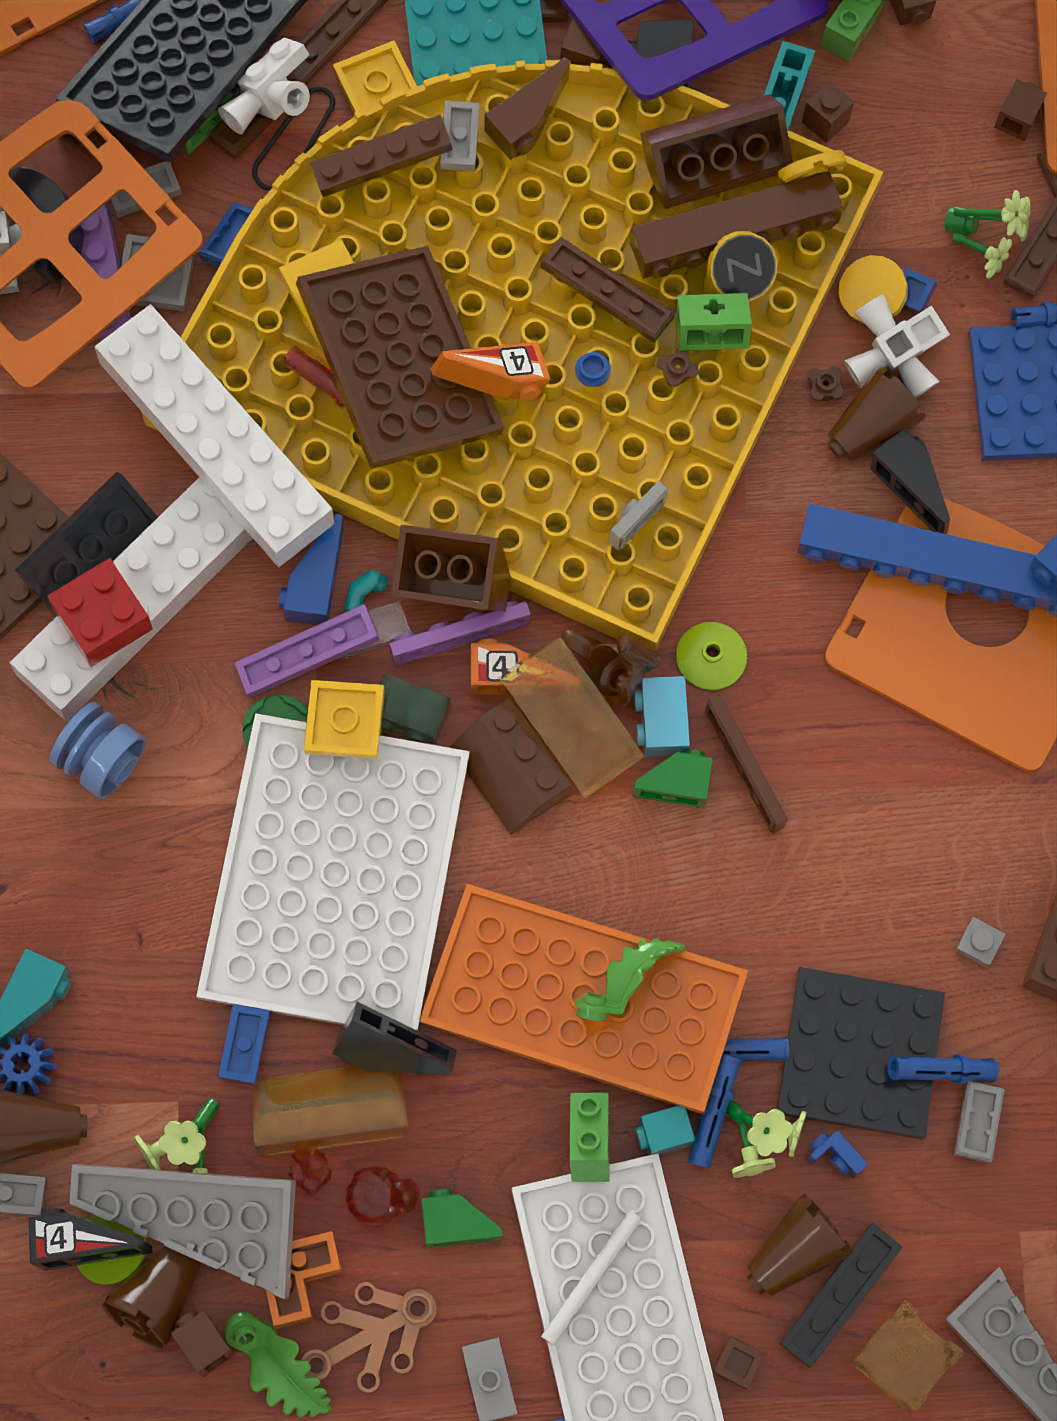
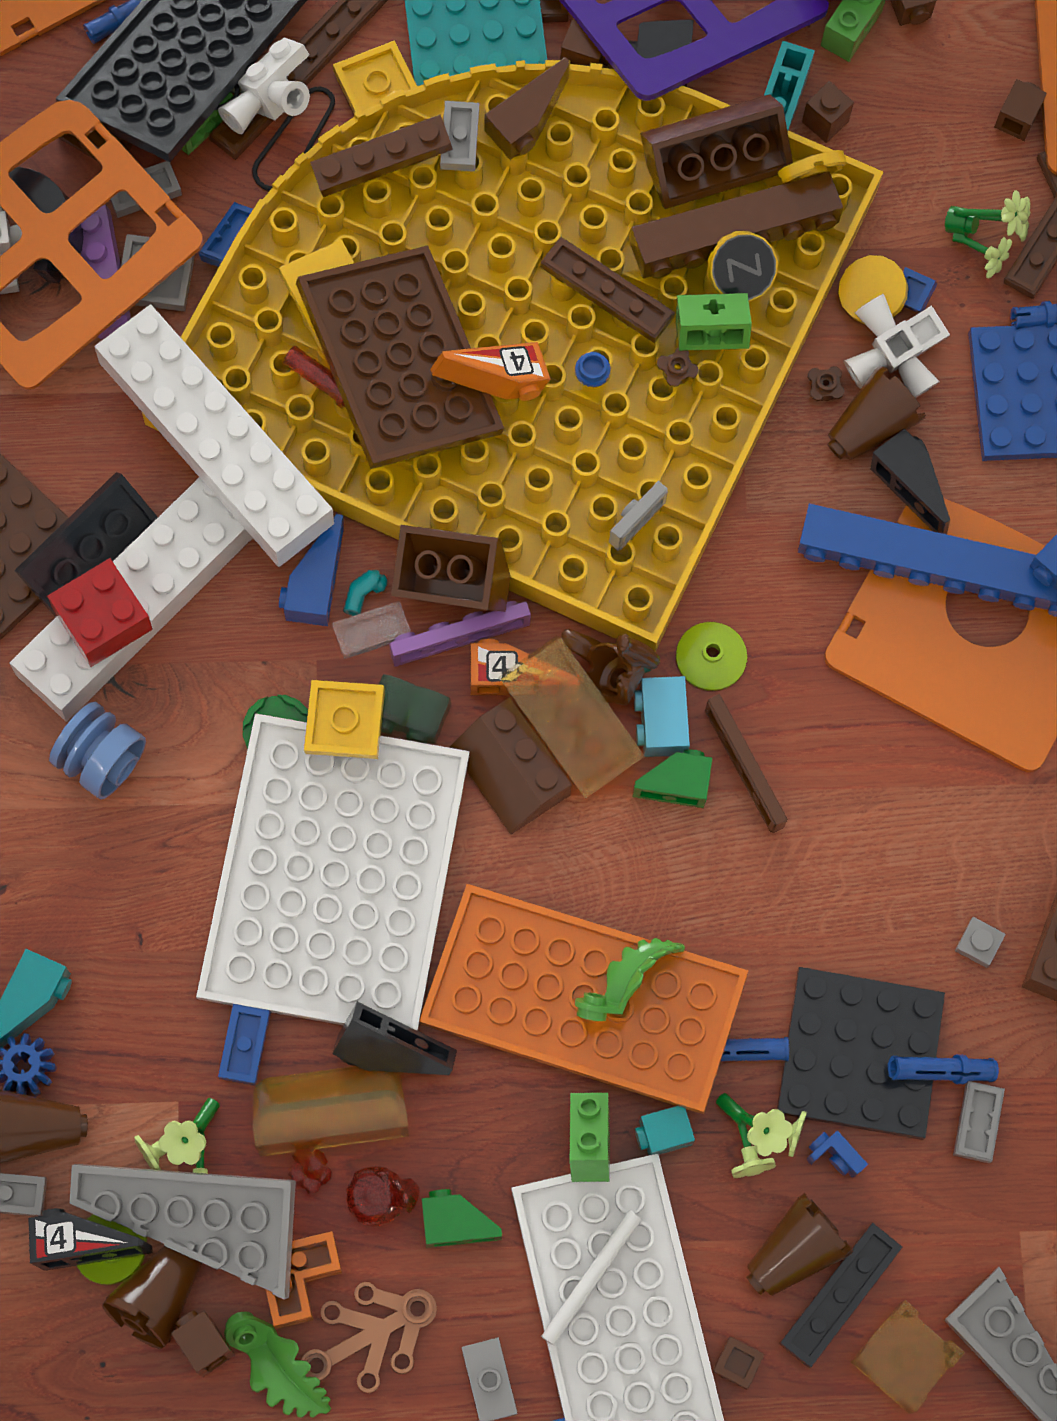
medium lavender plate [235,604,381,697] -> none
blue pin [688,1054,742,1168] -> none

